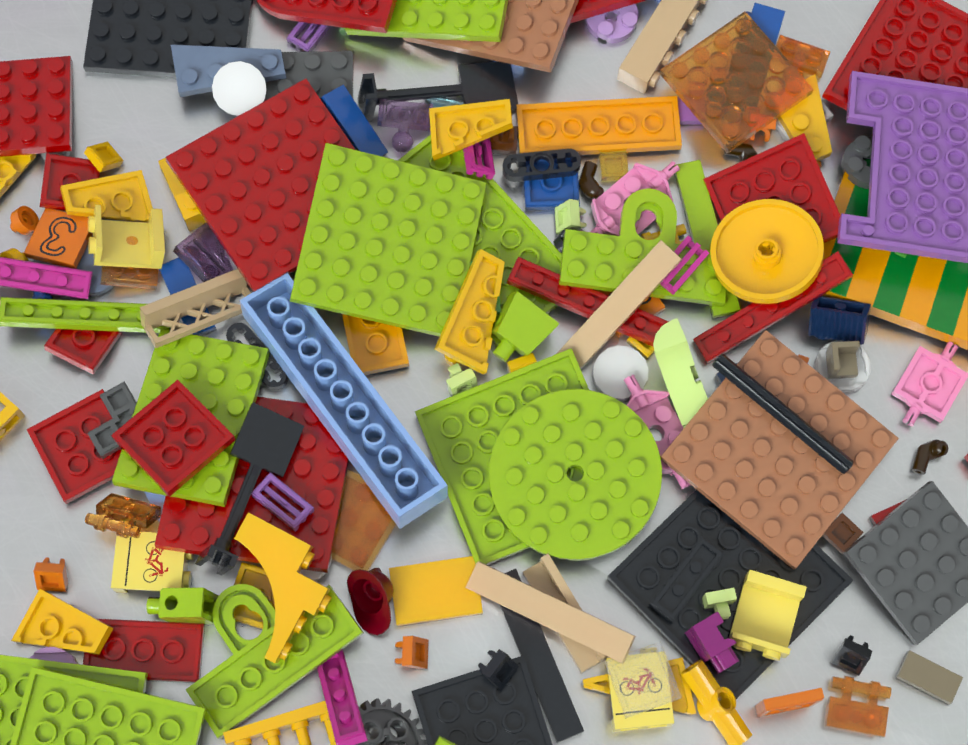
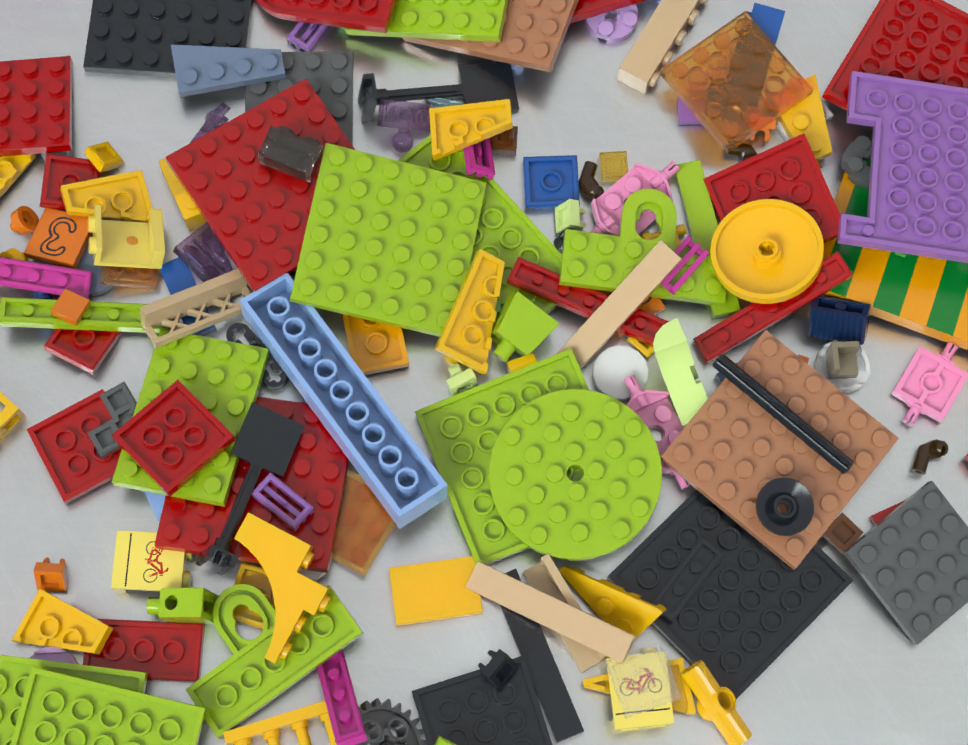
clear orange plate [85,493,161,538] -> none
white tile [212,61,267,116] -> none
blue tile [320,84,388,157] -> none
dark red piece [347,568,394,635] -> none
orange tile [395,636,429,669] -> none
black beam [502,149,581,182] -> none
light orange plate [516,96,682,155] -> none
magenta hips [685,612,739,674] -> none
yellowish green tile [702,588,737,620] -> none
light yellow panel [729,570,807,661] -> none
orange tile [755,688,824,717] -> none
clear orange plate [771,35,830,87] -> none
clear orange plate [824,676,892,738] -> none
black tile [832,635,872,676] -> none
dark tan tile [896,650,963,705] -> none
none -> orange tile [51,289,90,326]
none -> clear purple plate [190,102,231,143]
none -> clear smoke brick [258,125,323,183]
none -> yellow wing [559,565,667,641]
none -> black dish [756,478,814,536]

